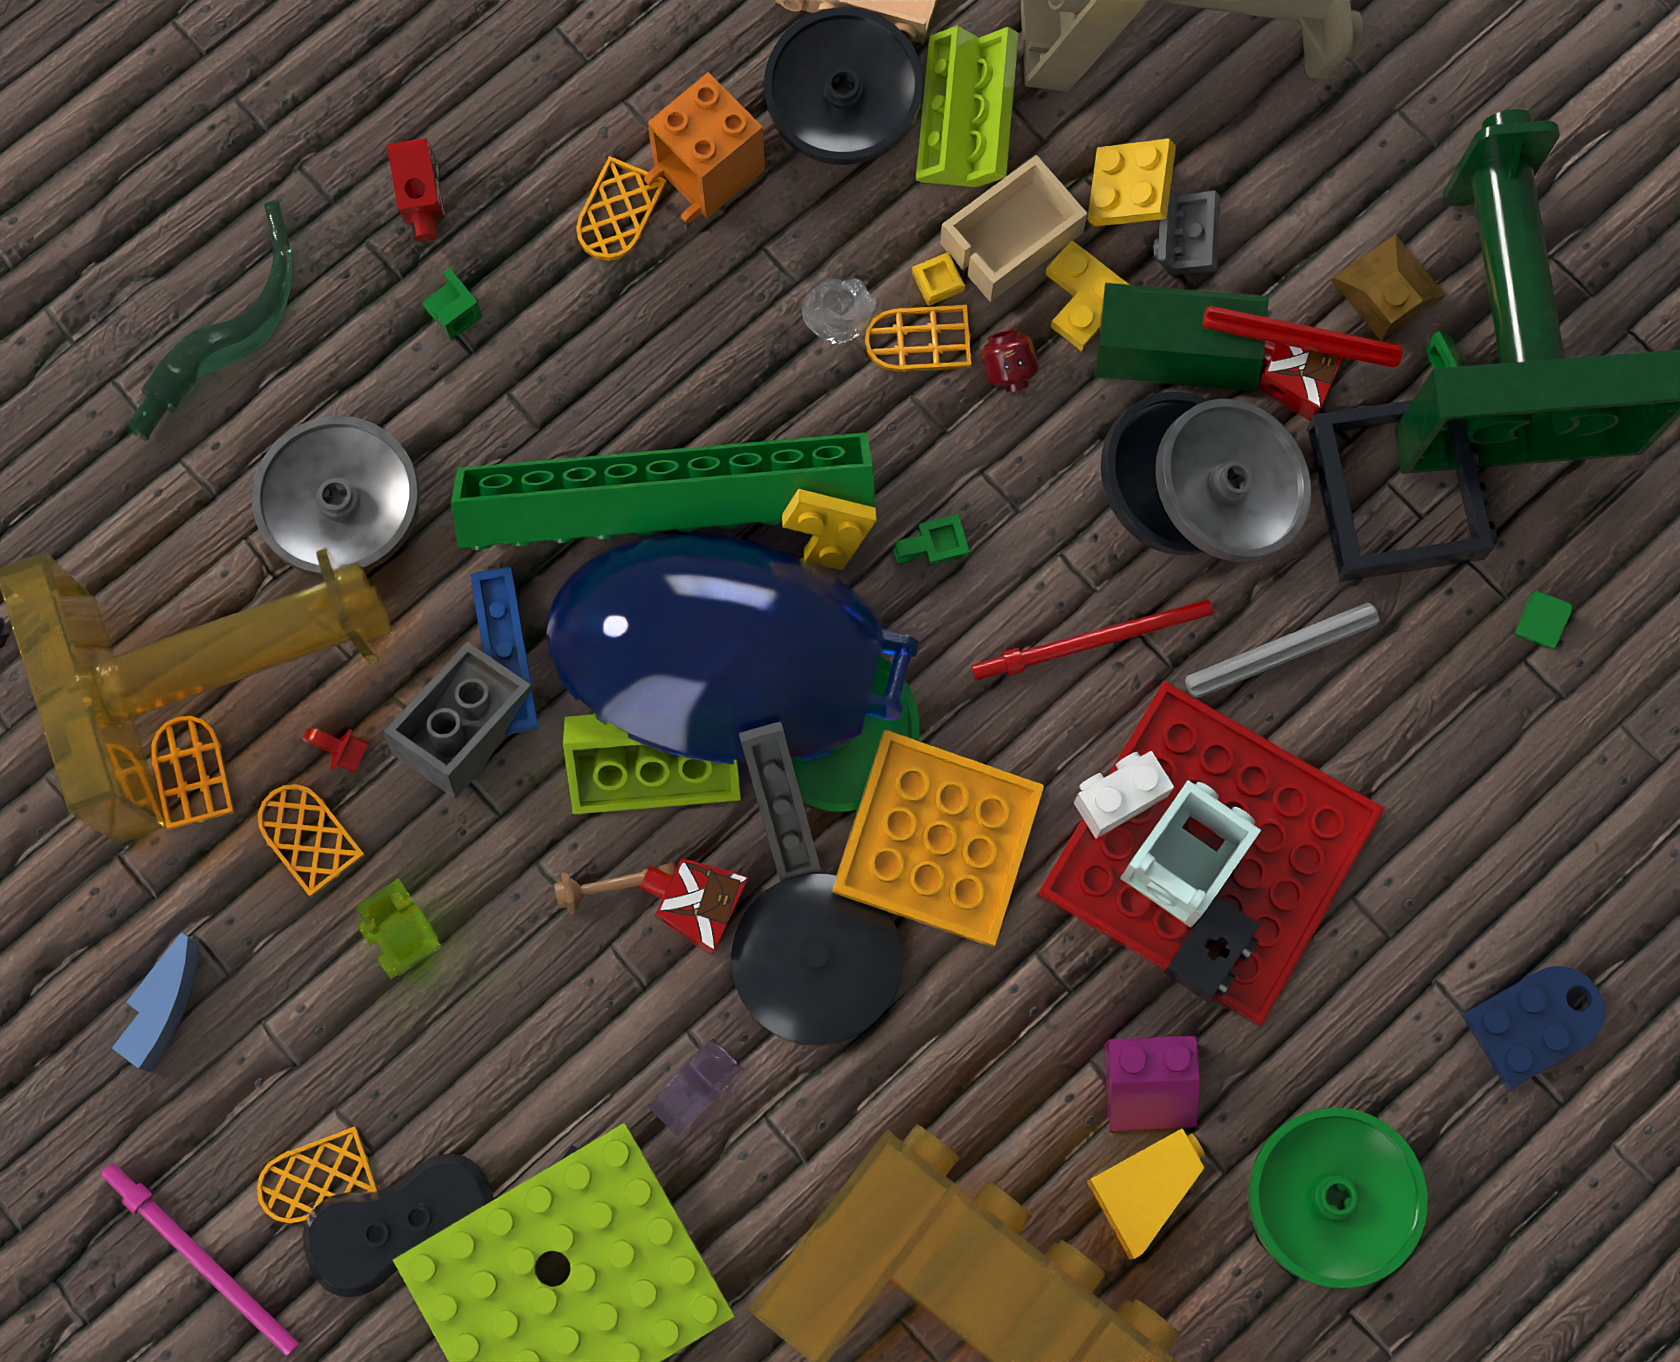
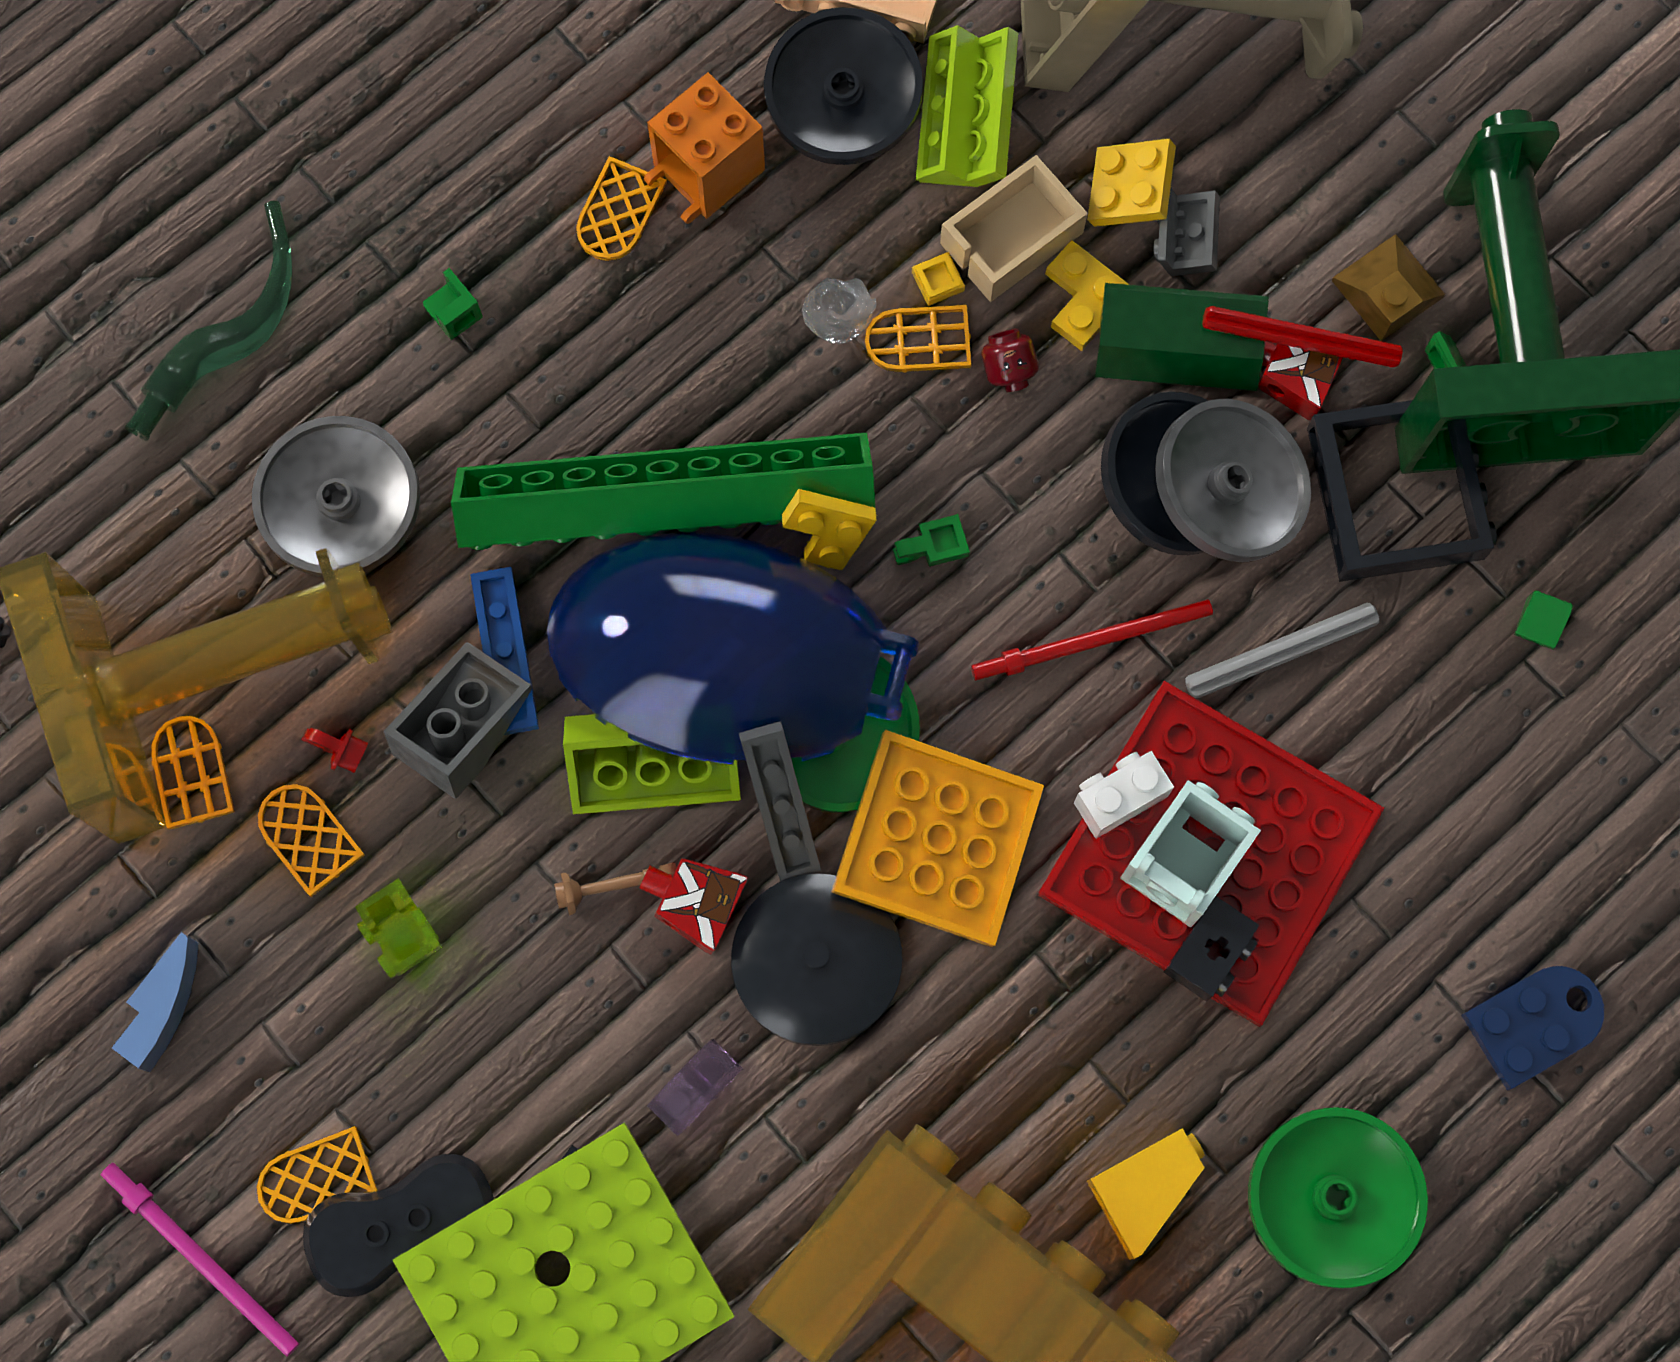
red torso [387,138,445,241] -> none
magenta slope [1104,1036,1199,1132] -> none

